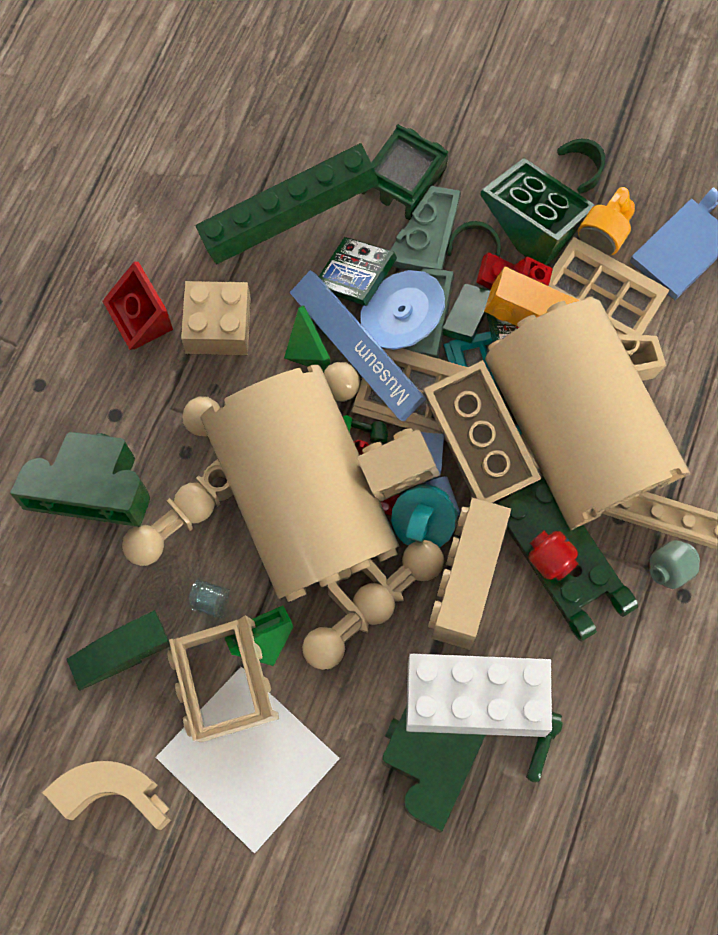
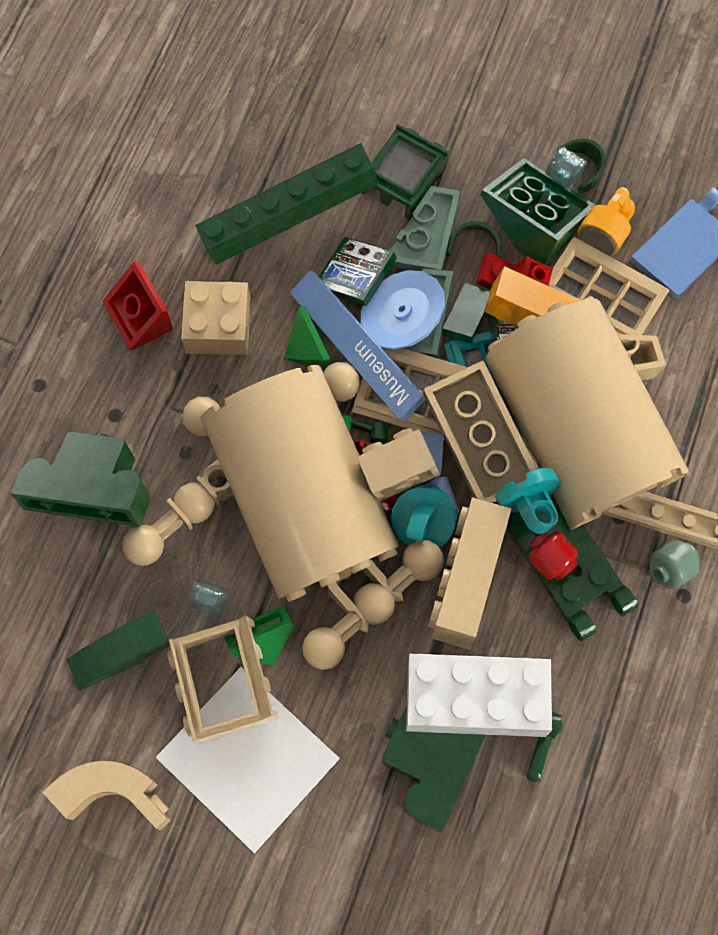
none -> teal tile [495,468,561,534]
none -> clear light blue brick [545,147,587,190]

